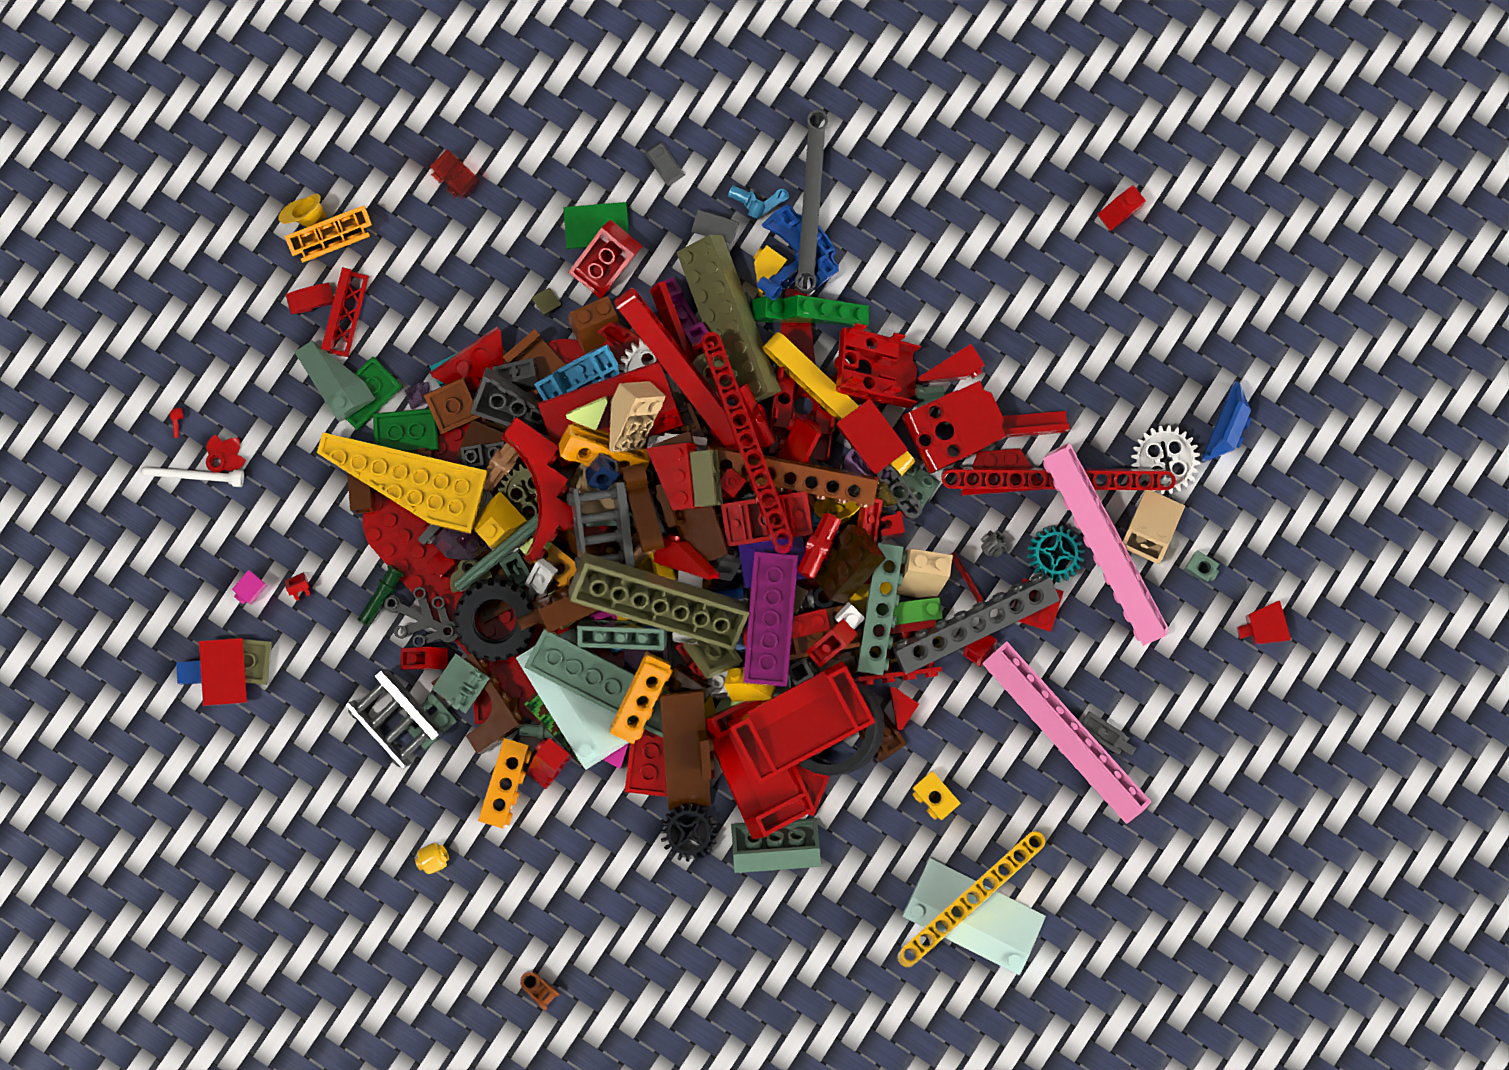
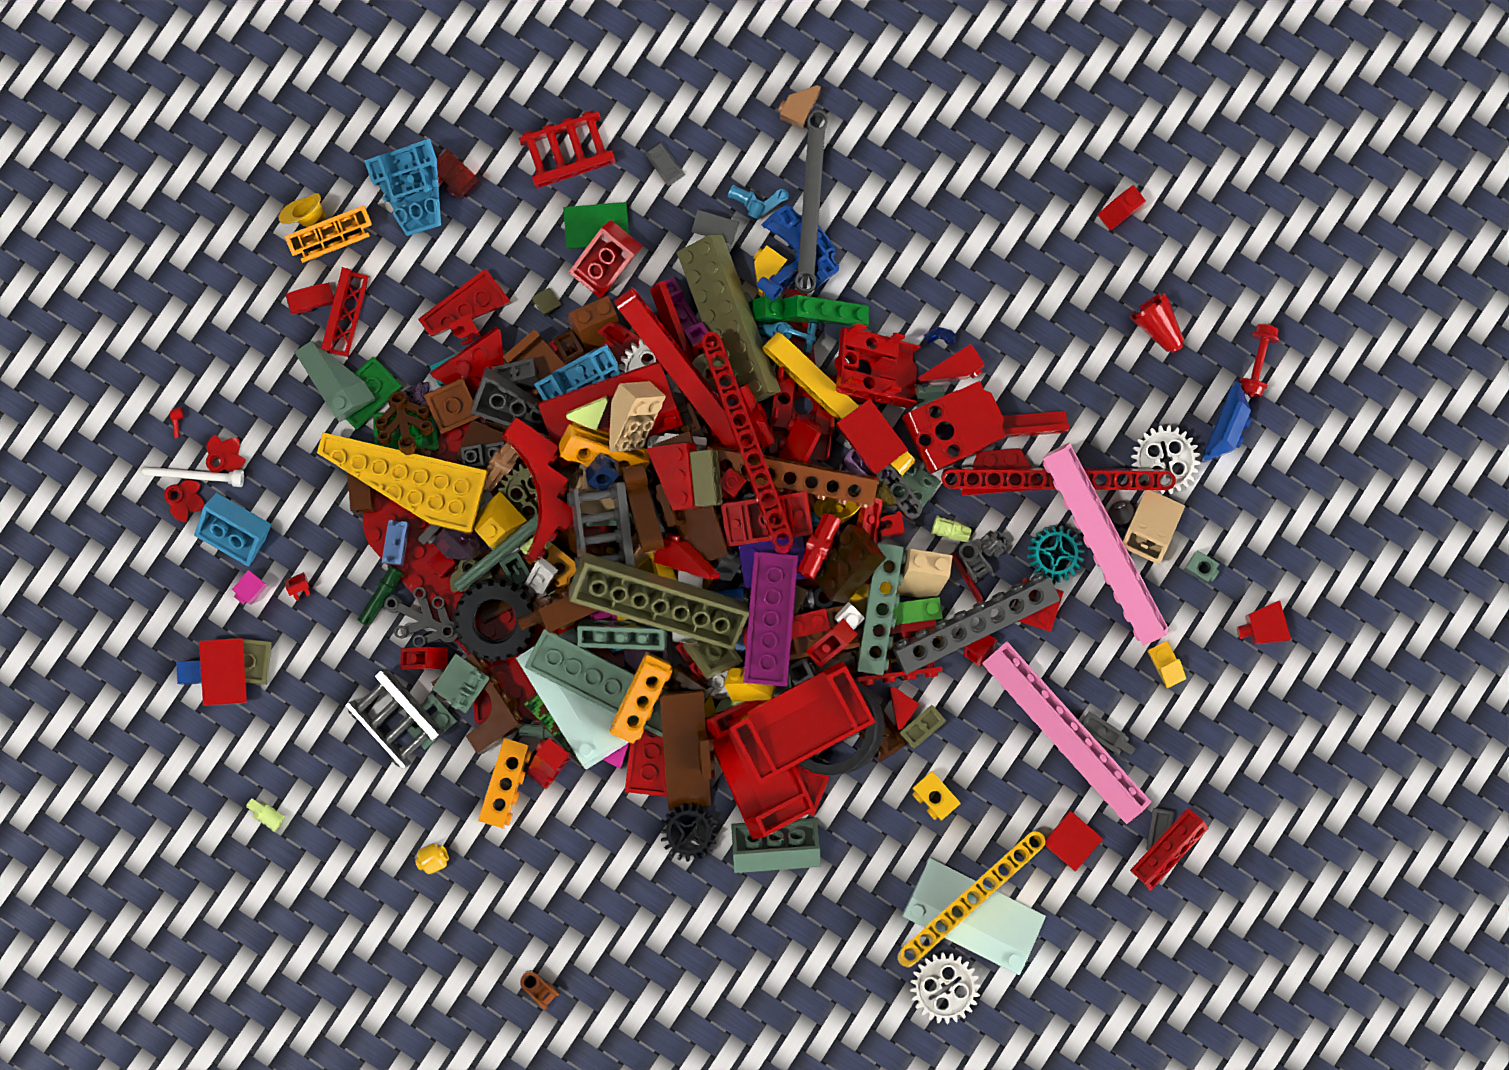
none -> red plate [164,480,205,522]
none -> dark azure slope [194,492,271,567]
none -> yellowish green hinge [246,798,286,832]
none -> dark azure wedge [364,139,441,236]
none -> reddish brown plant [375,391,433,455]
none -> medium blue hinge [382,520,410,566]
none -> red wing [418,268,511,337]
none -> red hinge [448,313,481,345]
none -> red fence [519,110,616,189]
none -> reddish brown slope [553,329,585,364]
none -> dark azure pin [757,322,817,354]
none -> medium nougat slope [778,85,821,129]
none -> olive hinge [900,705,946,751]
none -> white gear [910,953,980,1024]
none -> clear blue arm [923,327,956,345]
none -> yellowish green hinge [931,516,971,542]
none -> dark grey piece [957,542,993,584]
none -> red tile [1045,811,1103,872]
none -> dark grey hat [1108,501,1134,525]
none -> red cone [1130,292,1184,353]
none -> red fence [1130,808,1209,891]
none -> dark grey tile [1146,808,1174,850]
none -> yellow slope [1147,641,1186,689]
none -> red piece [1239,323,1280,398]

